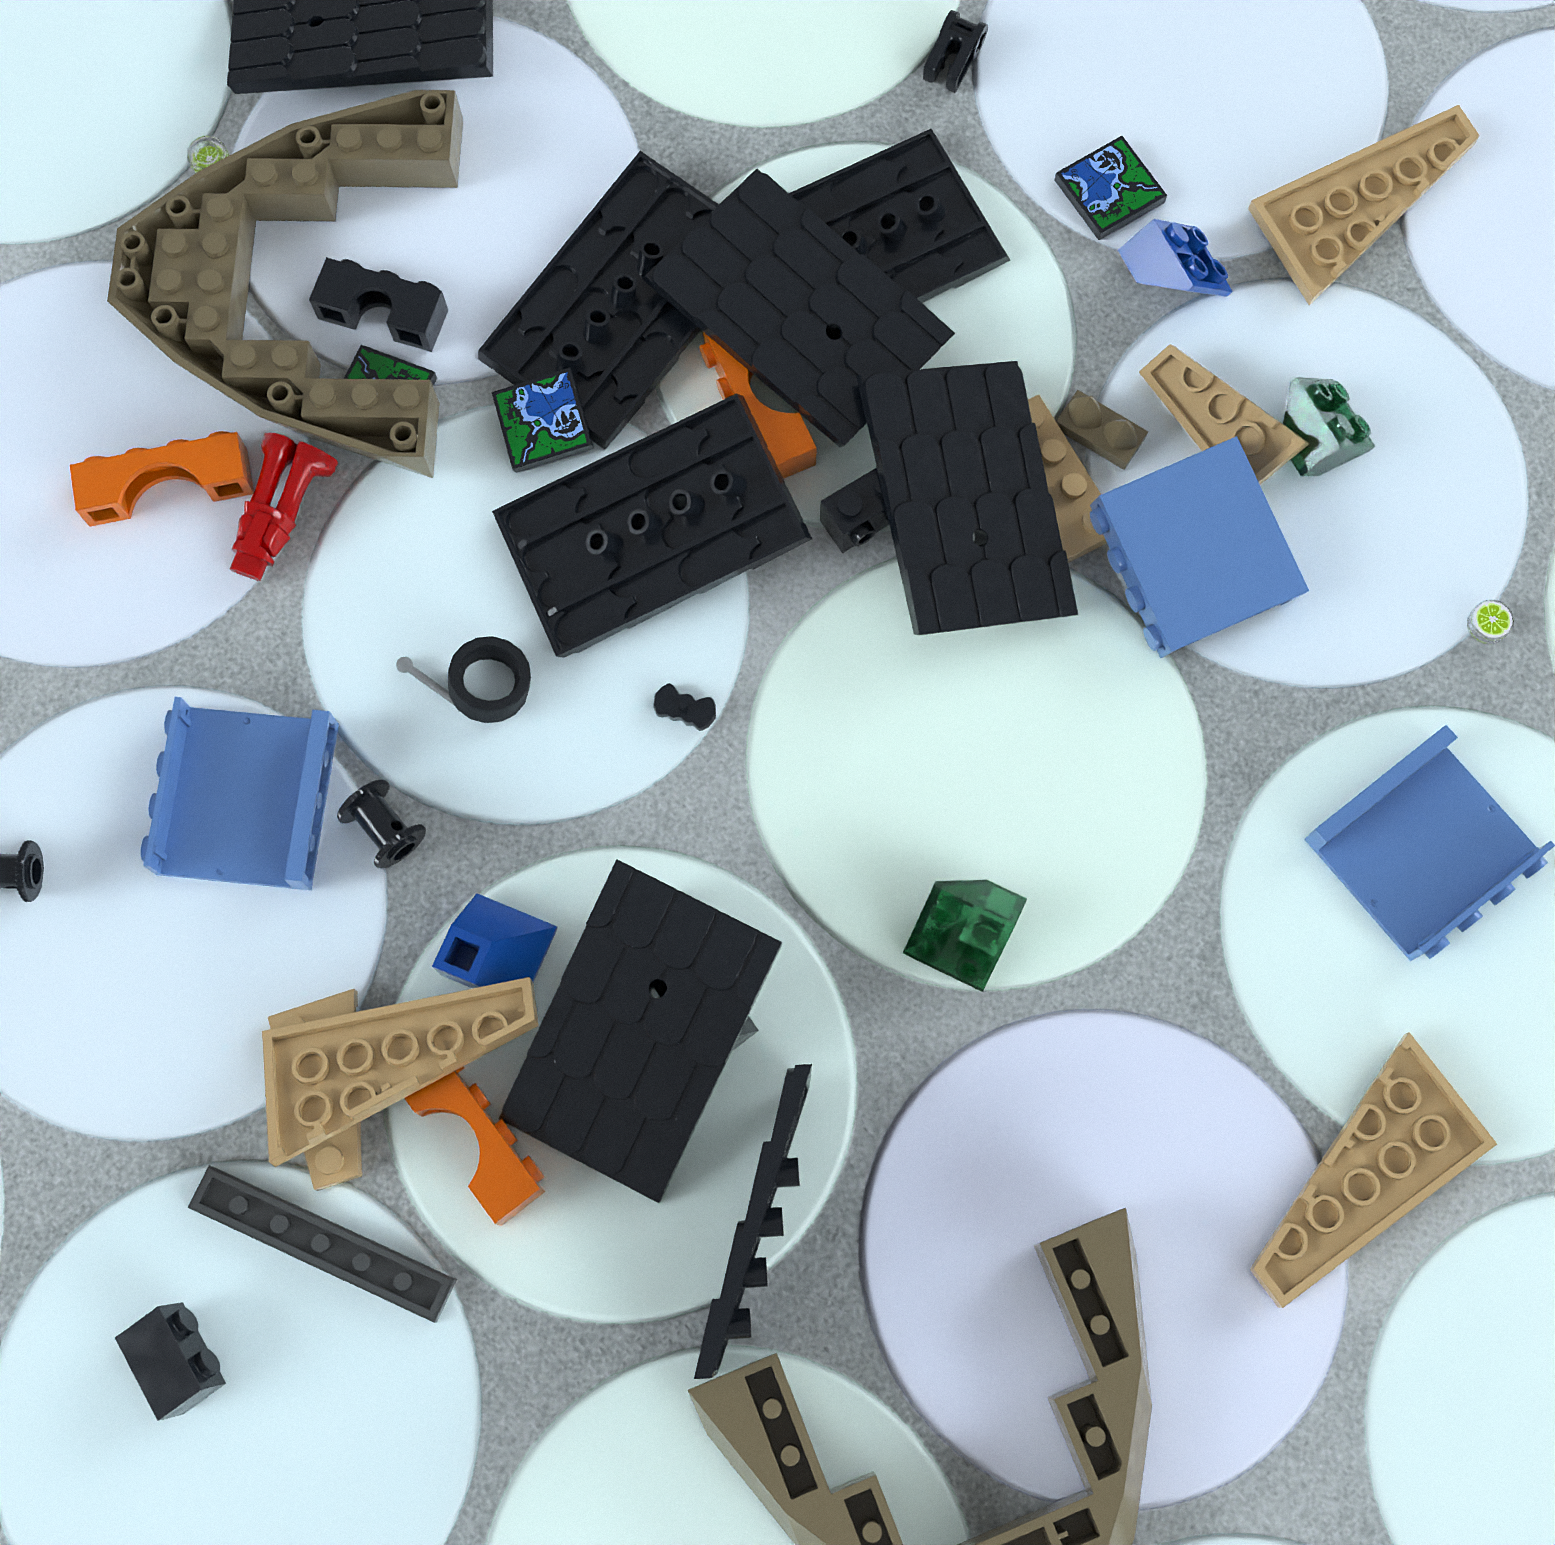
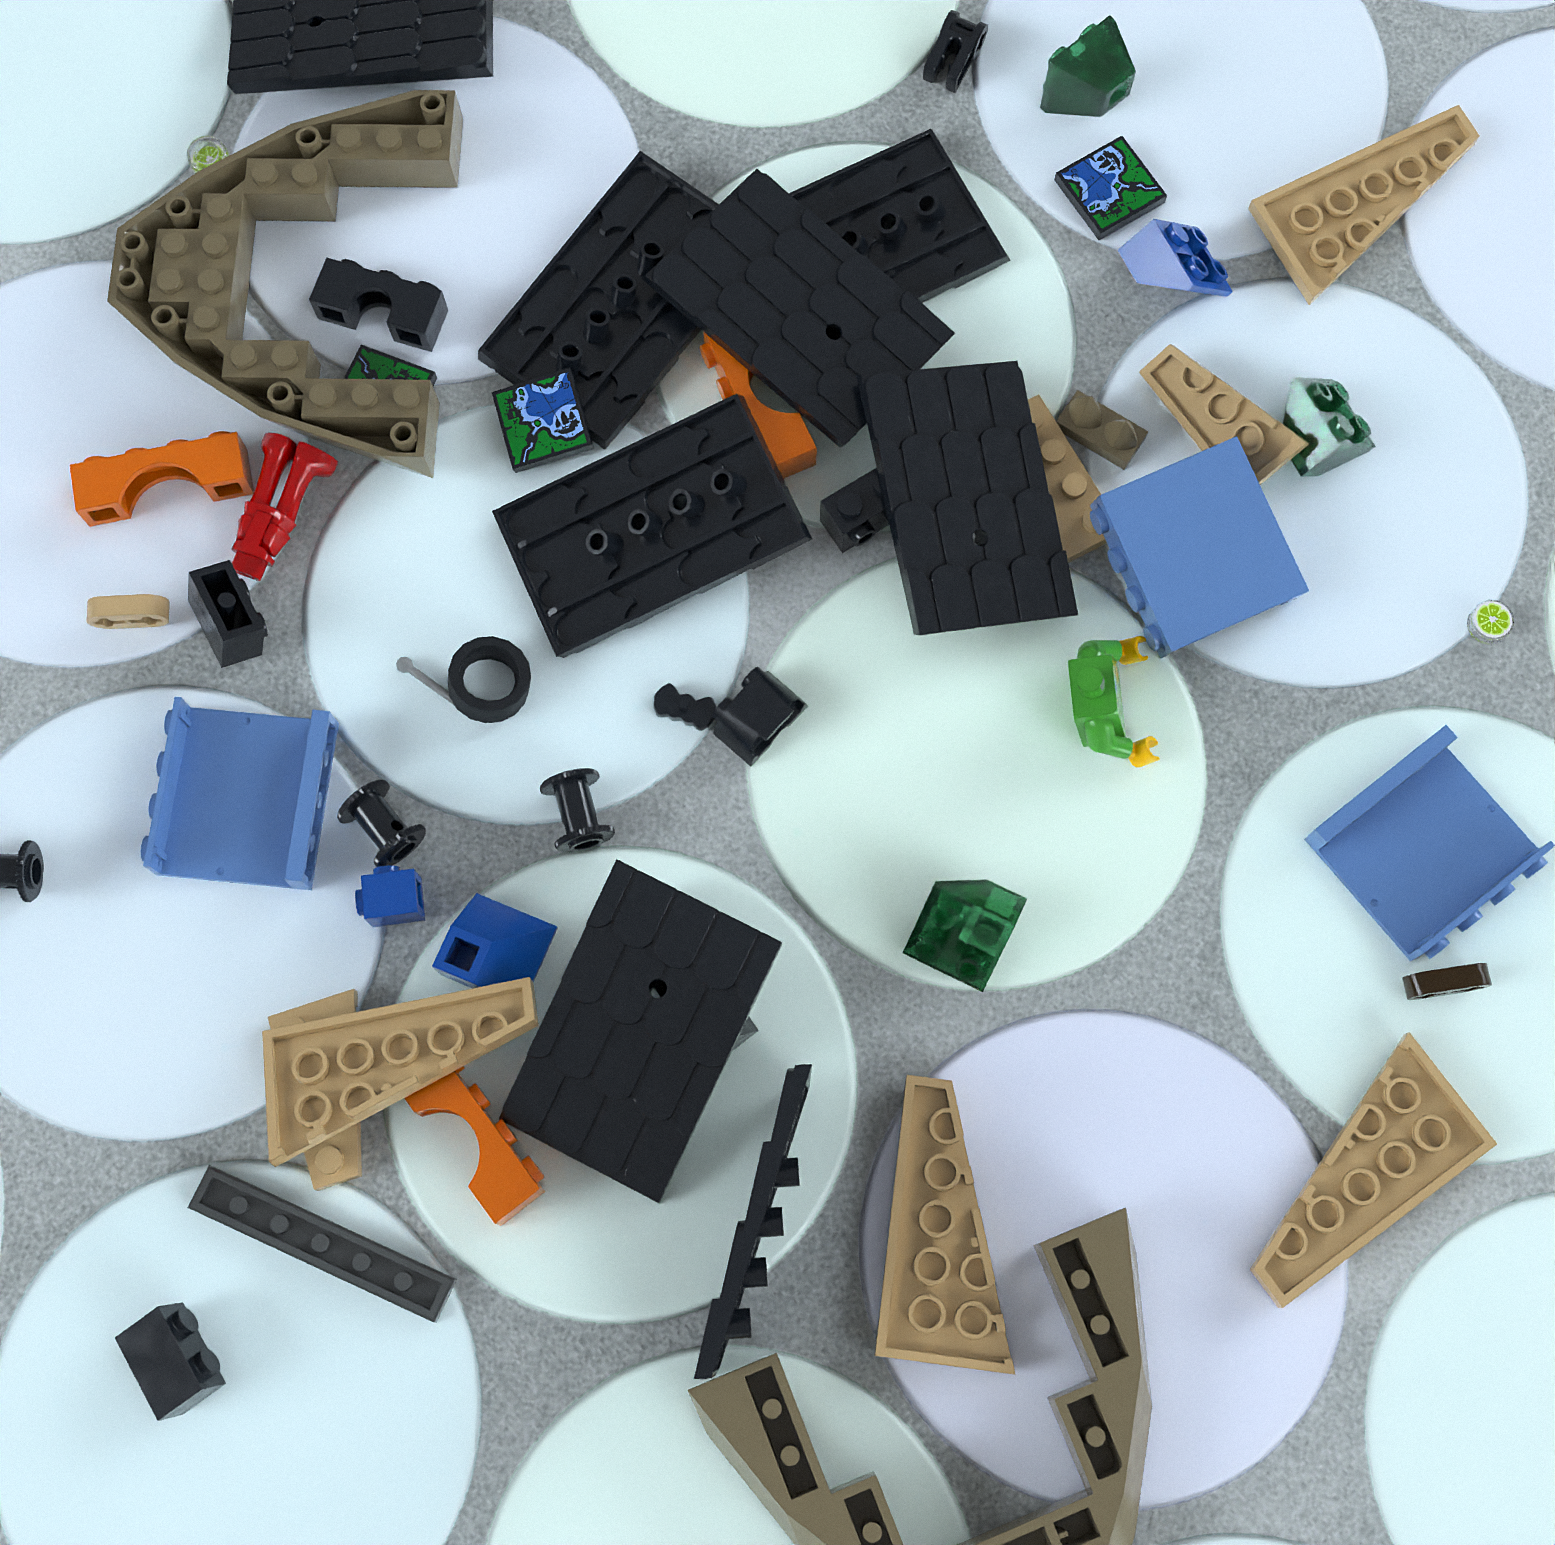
none -> tan beam [86,594,170,629]
none -> black brick [188,560,268,668]
none -> blue brick [355,865,425,927]
none -> black hose [539,768,615,852]
none -> black cylinder [712,667,808,767]
none -> tan wing [874,1075,1016,1375]
none -> clear green slope [1040,15,1136,117]
none -> bright green torso [1068,636,1160,768]
none -> dark brown beam [1402,963,1492,1000]

